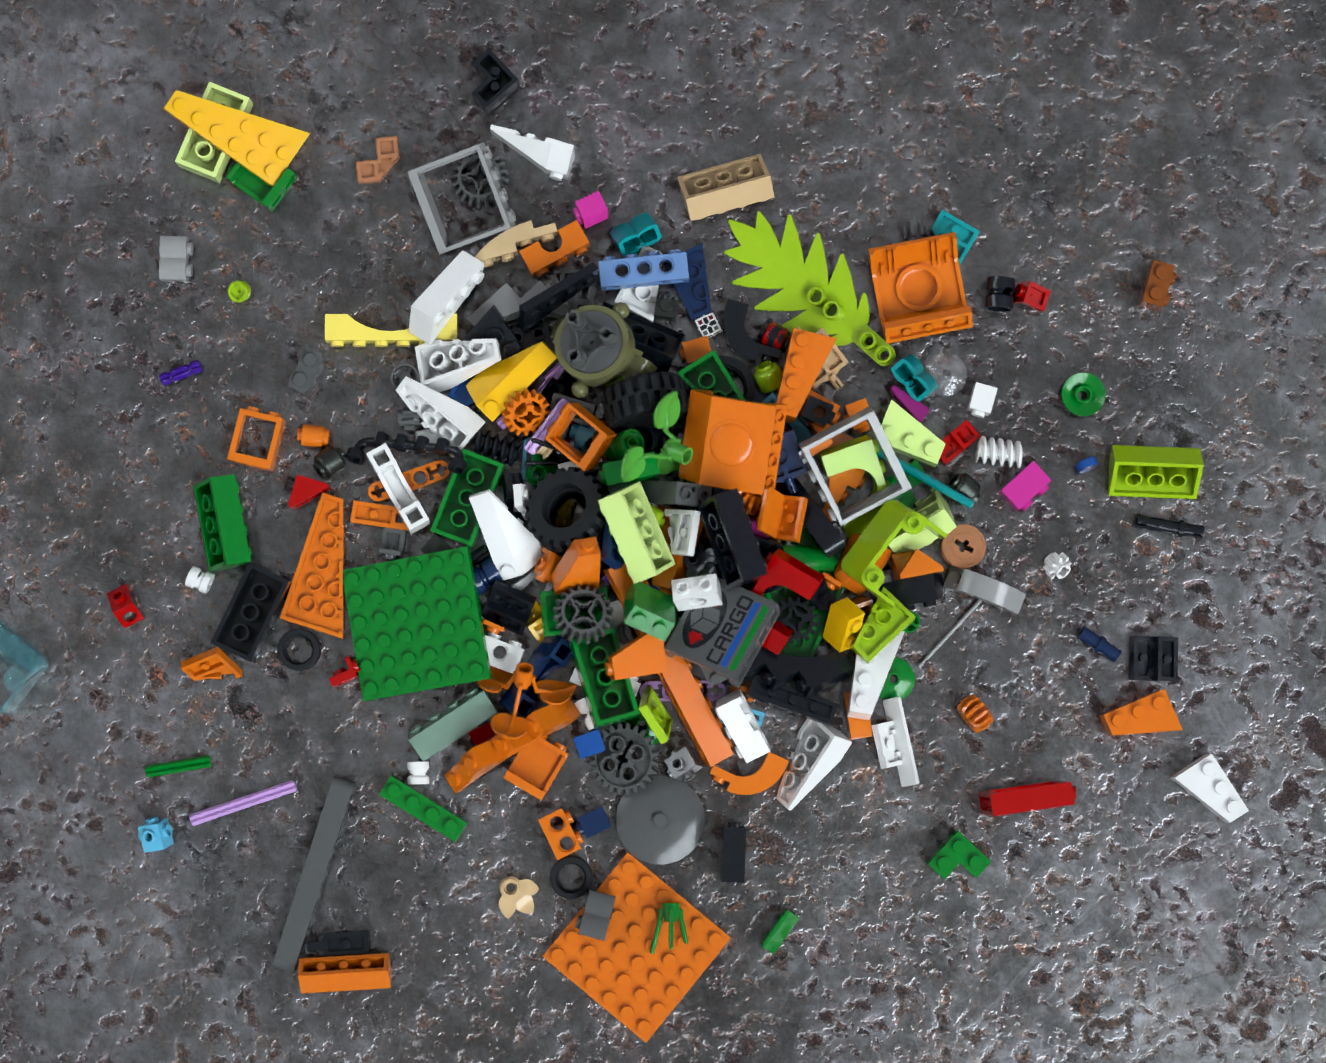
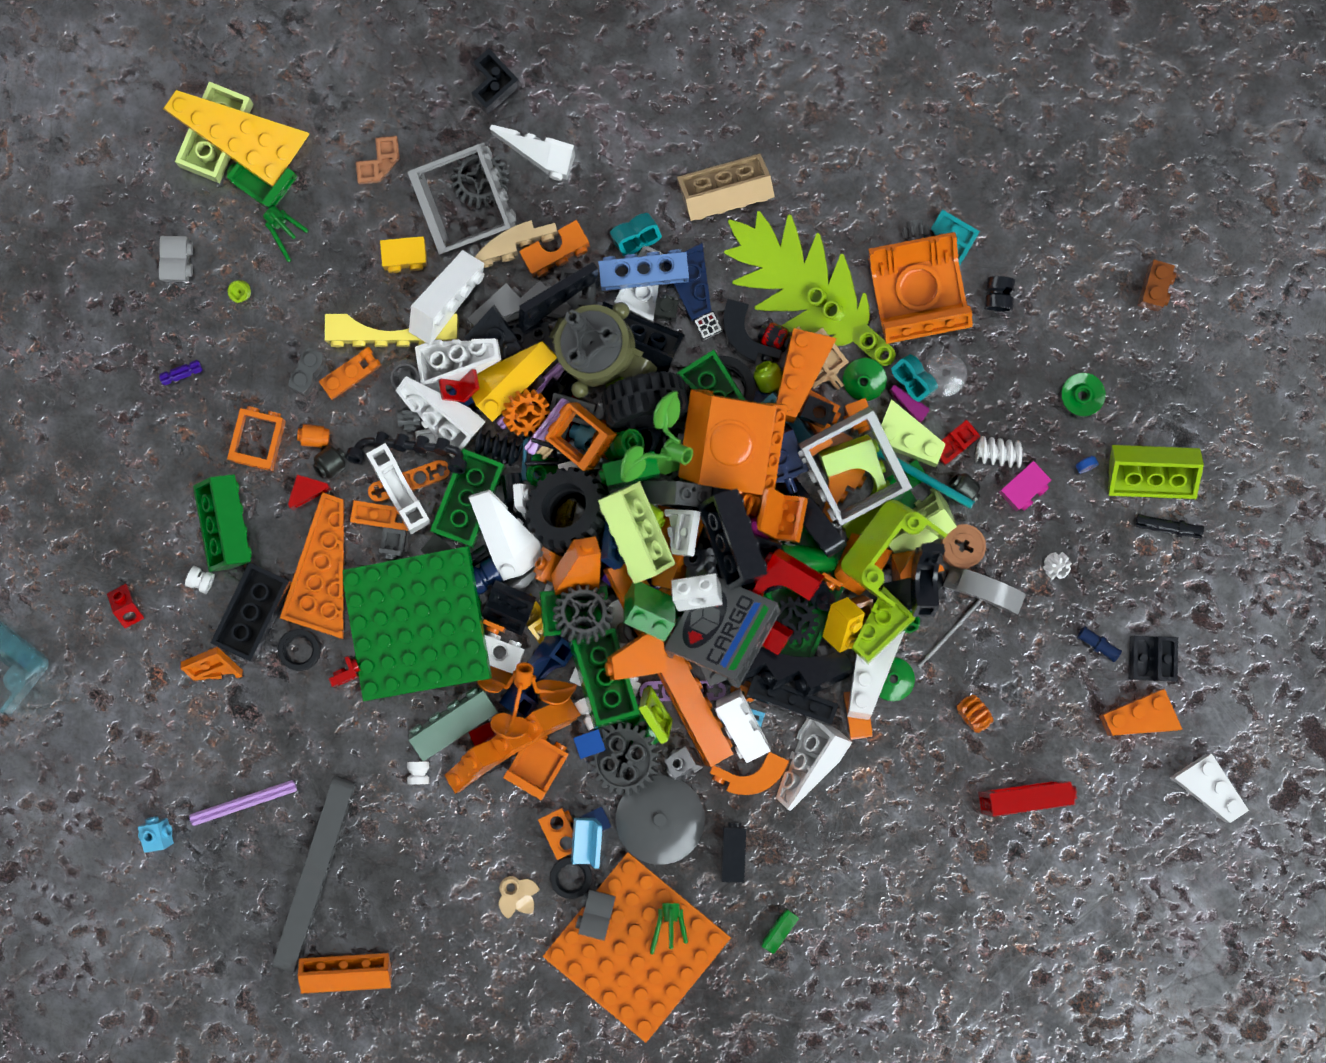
green axle [145,755,212,777] -> none
black hinge [307,930,370,957] -> none
green arch [379,775,468,842] -> none
dark pink brick [573,191,608,229] -> none
orange brick [679,336,711,366] -> none
white bracket [871,697,919,787] -> none
green brick [926,830,991,879] -> none
white brick [967,382,997,418] -> none
red bracket [1013,281,1051,311] -> none
none -> green plant [263,206,308,262]
none -> orange plate [319,347,382,400]
none -> yellow brick [380,236,428,273]
none -> red bracket [439,369,479,402]
none -> medium azure panel [571,818,602,869]
none -> green dish [843,358,887,401]
none -> black arch [911,542,945,617]

